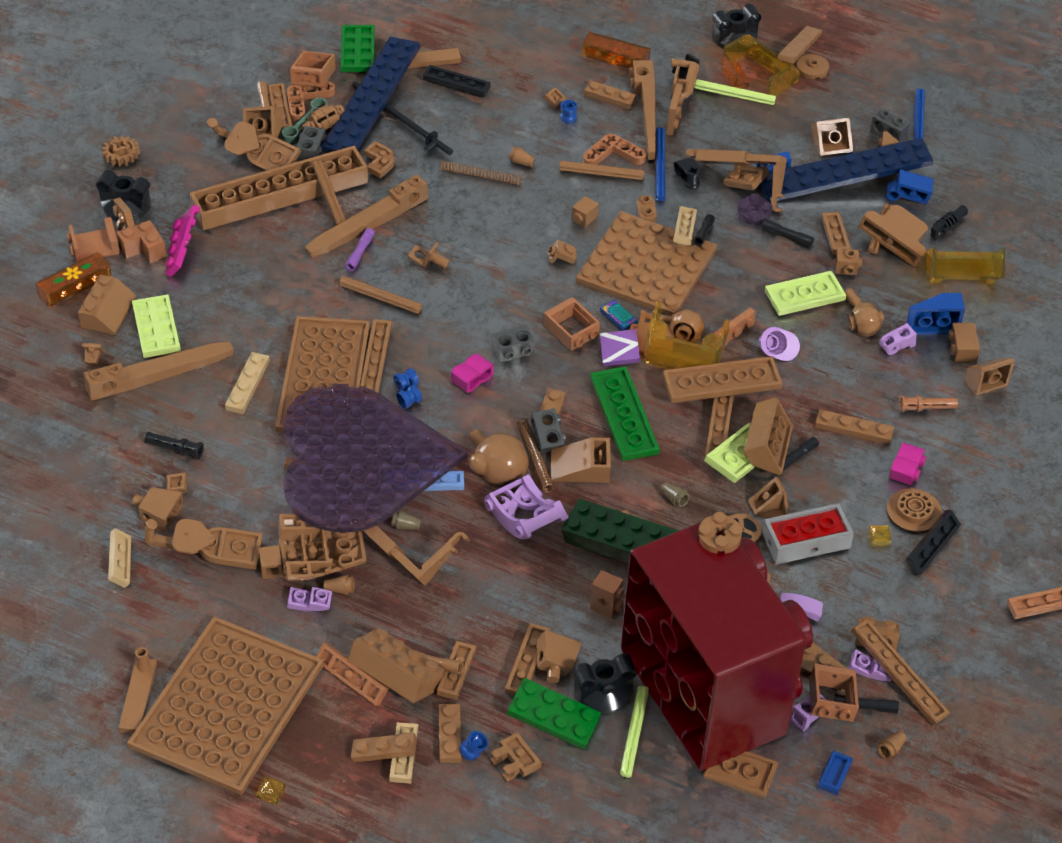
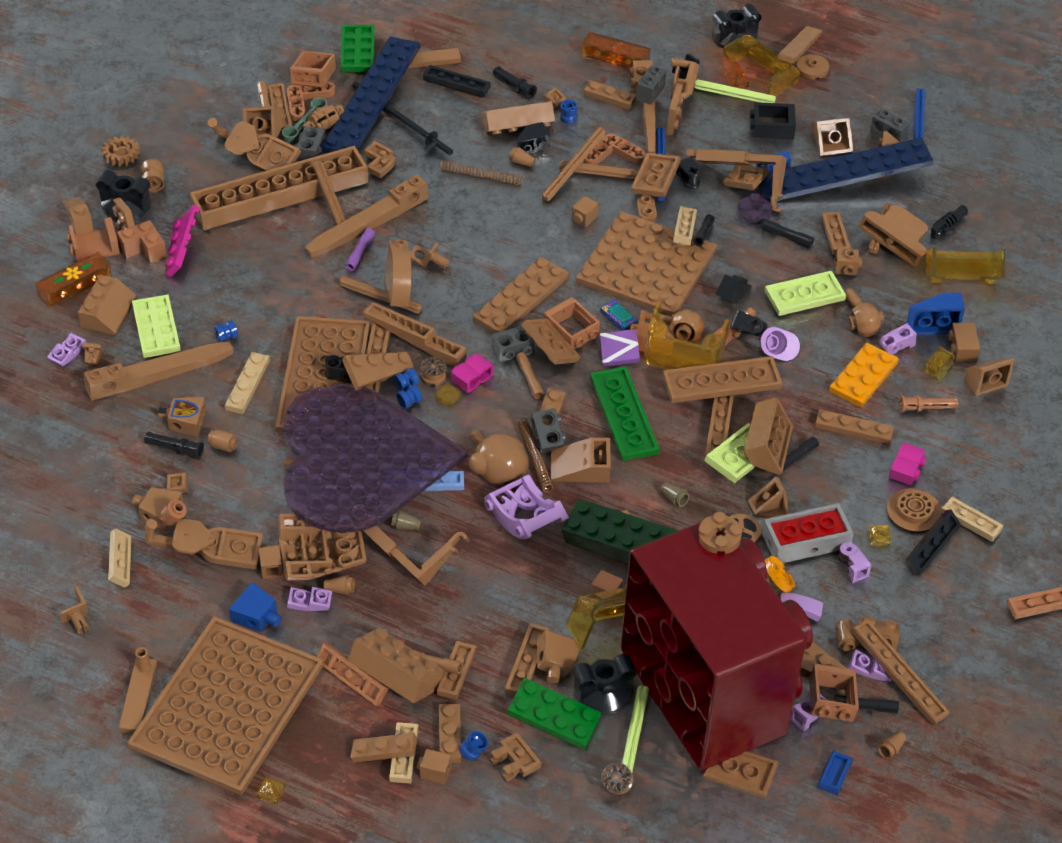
medium nougat bracket [547,240,576,264] -> none
blue hinge [886,169,933,205] -> none
none -> lavender slope [47,333,87,366]
none -> medium nougat bracket [60,585,90,634]
none -> medium nougat slope [62,197,94,235]
none -> medium nougat wheel [141,159,164,192]
none -> medium nougat torso [158,397,206,437]
none -> nougat brick [161,500,187,526]
none -> medium nougat brick [207,429,238,453]
none -> blue wheel [214,320,238,342]
none -> blue torso [229,582,282,631]
none -> black piece [325,355,352,383]
none -> medium nougat wing [342,352,414,391]
none -> medium nougat slope [363,302,467,368]
none -> medium nougat brick [384,239,411,307]
none -> medium nougat brick [417,749,451,785]
none -> medium nougat wheel [420,357,446,386]
none -> clear yellow tile [435,383,461,407]
none -> medium nougat plate [473,256,569,333]
none -> medium nougat slope [480,101,555,135]
none -> black pin [493,66,537,99]
none -> medium nougat piece [515,352,545,400]
none -> black slope [517,122,550,153]
none -> medium nougat plate [521,318,581,365]
none -> medium nougat axle [542,127,605,202]
none -> clear yellow windscreen [566,587,626,649]
none -> wheel [602,762,634,795]
none -> medium nougat plate [631,153,681,198]
none -> dark grey brick [636,65,667,105]
none -> black slope [715,274,752,303]
none -> black piece [730,310,768,337]
none -> black window [750,102,796,139]
none -> light orange tile [765,556,795,593]
none -> light orange plate [829,342,899,408]
none -> medium nougat brick [835,619,859,651]
none -> lavender leg [838,542,871,583]
none -> clear yellow brick [924,346,955,380]
none -> tan plate [941,497,1004,542]

